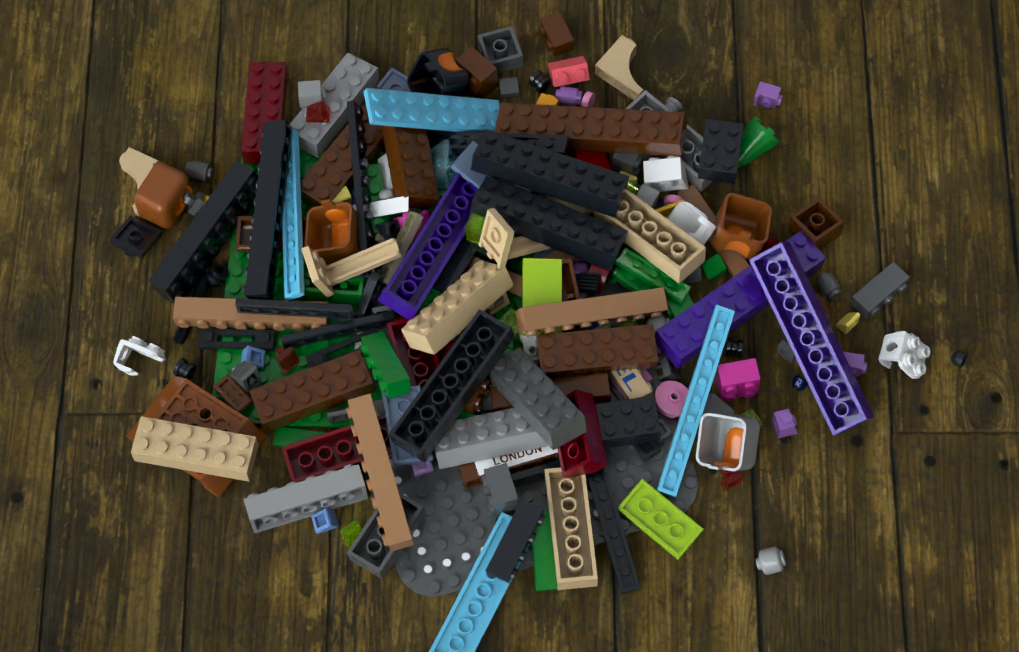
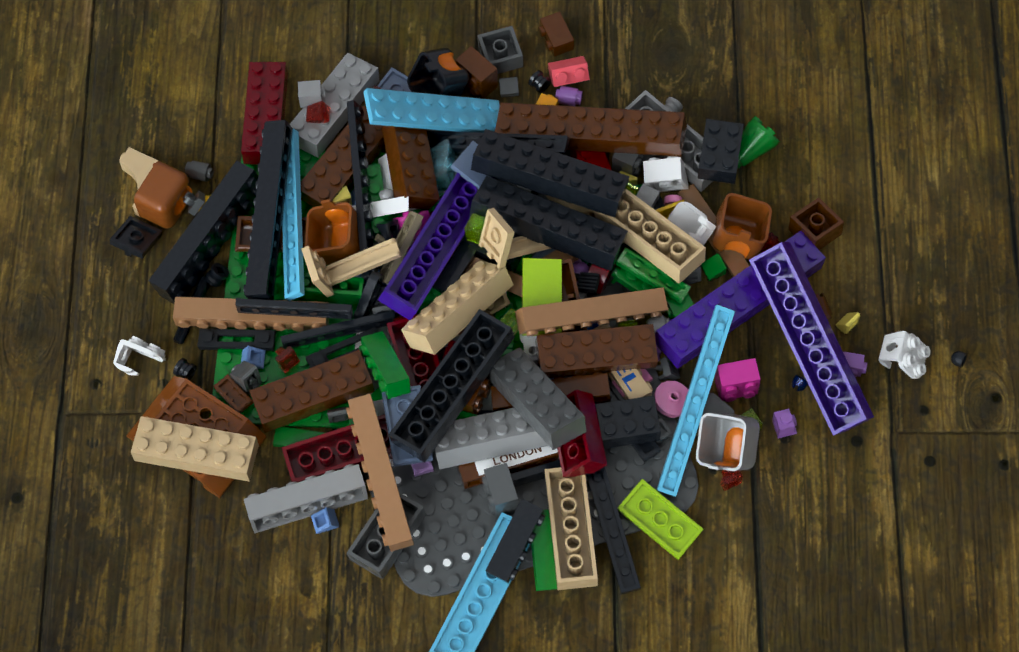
clear neon green slope [339,520,362,547] -> none
bright pink tile [581,91,595,107] -> none
tan arch [595,35,643,100] -> none
black wheel [725,337,744,359] -> none
medium lavender brick [753,81,783,109] -> none
light grey head [755,546,787,575] -> none
dark grey tile [776,340,796,364] -> none
dark grey brick [816,272,843,301] -> none
dark grey brick [851,262,910,320] -> none

